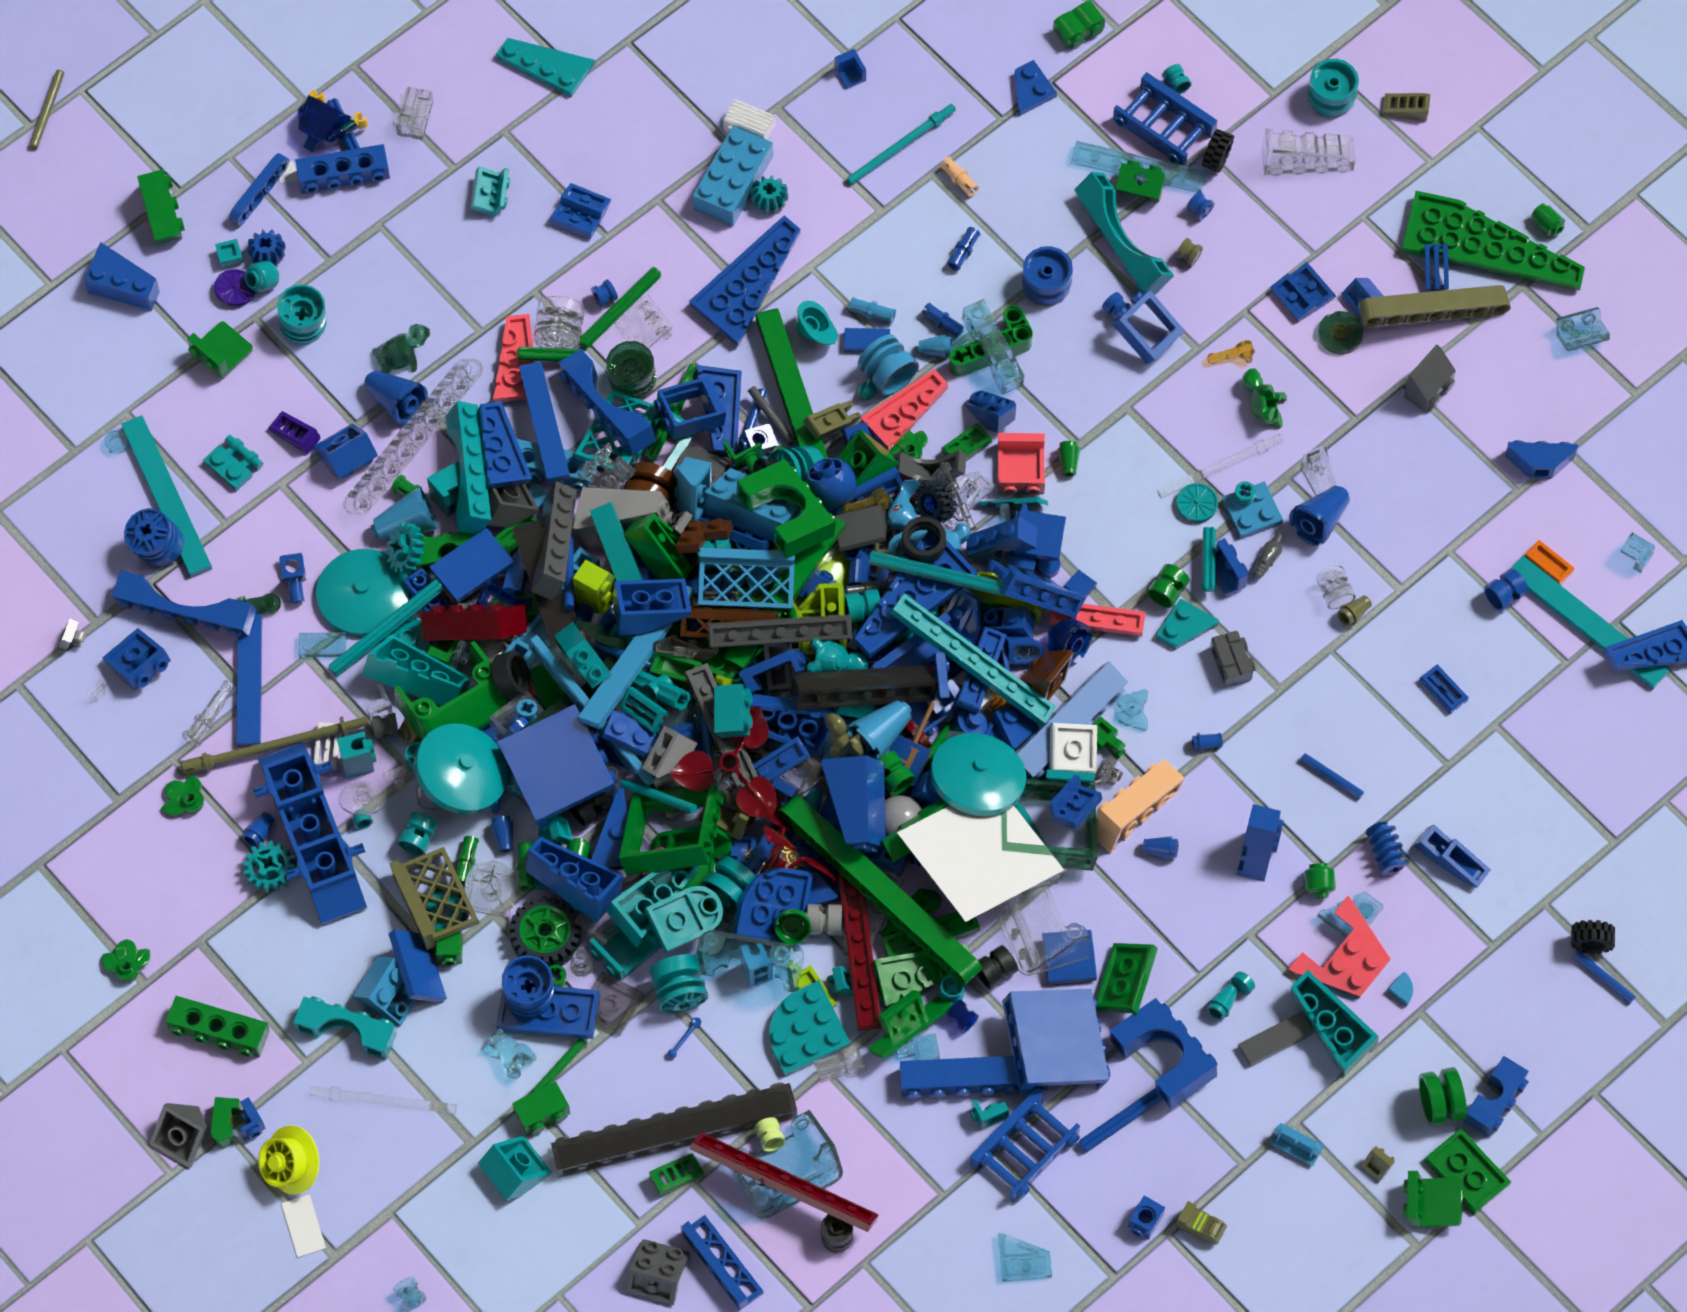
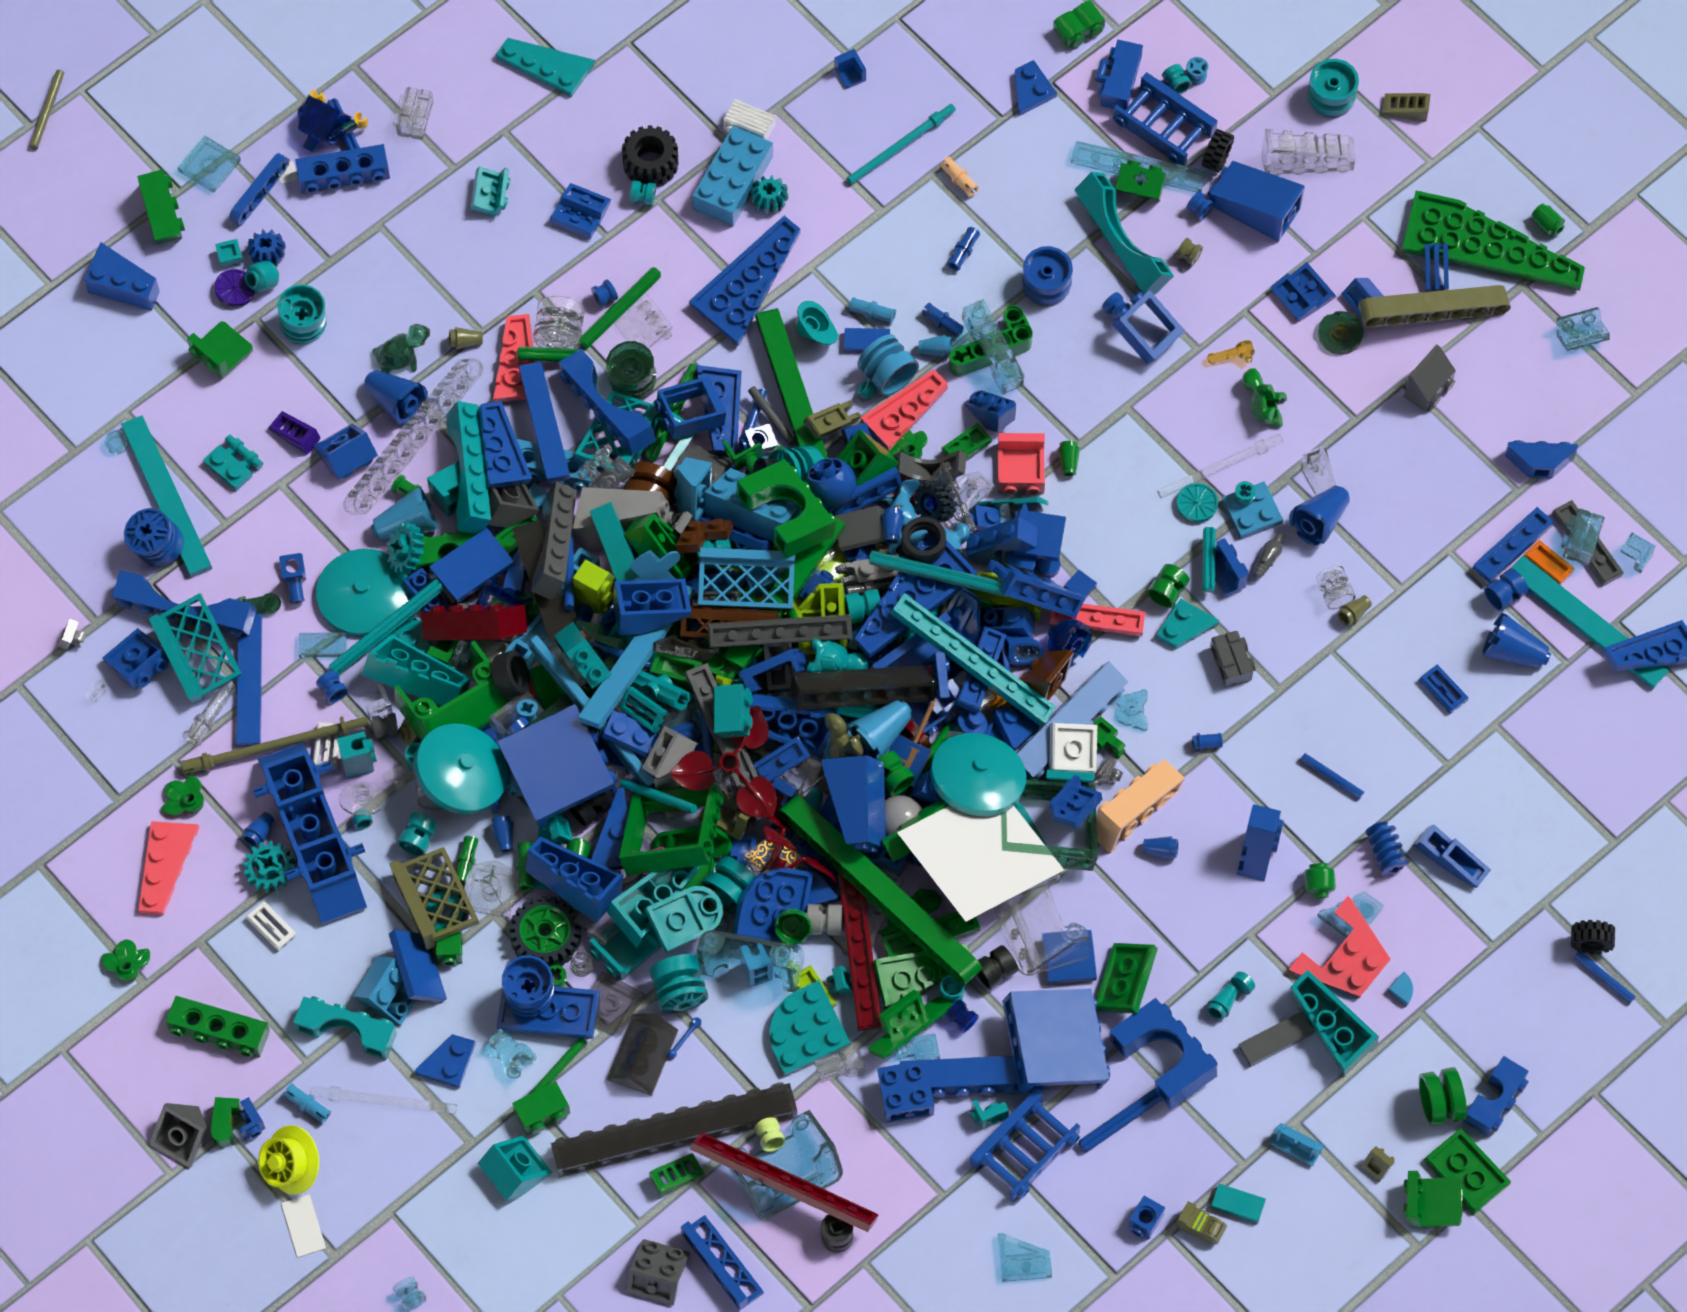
blue pin [745,832,774,875] -> none
clear yellow piece [843,488,891,513] -> none
none -> coral wing [139,821,200,915]
none -> teal fence [148,593,243,704]
none -> clear light blue tile [177,135,241,193]
none -> white tile [246,901,297,952]
none -> dark azure pin [283,1083,331,1124]
none -> blue wheel [316,670,348,704]
none -> blue wing [415,1034,476,1088]
none -> olive cone [449,327,483,350]
none -> clear smoke slope [606,1013,678,1096]
none -> black tyre [622,125,679,187]
none -> dark azure piece [629,550,680,581]
none -> teal wheel [630,180,656,206]
none -> light grey hinge [835,554,899,587]
none -> blue bracket [877,1060,934,1123]
none -> blue cone [881,508,905,544]
none -> blue bracket [963,505,1000,534]
none -> blue piece [1095,39,1143,110]
none -> dark azure wheel [1185,57,1208,85]
none -> blue slope [1208,160,1305,242]
none -> teal tile [1211,1183,1266,1224]
none -> blue plate [1472,507,1554,583]
none -> blue cone [1482,613,1551,668]
none -> dark grey tile [1552,500,1624,586]
none -> clear light blue brick [1560,508,1605,565]

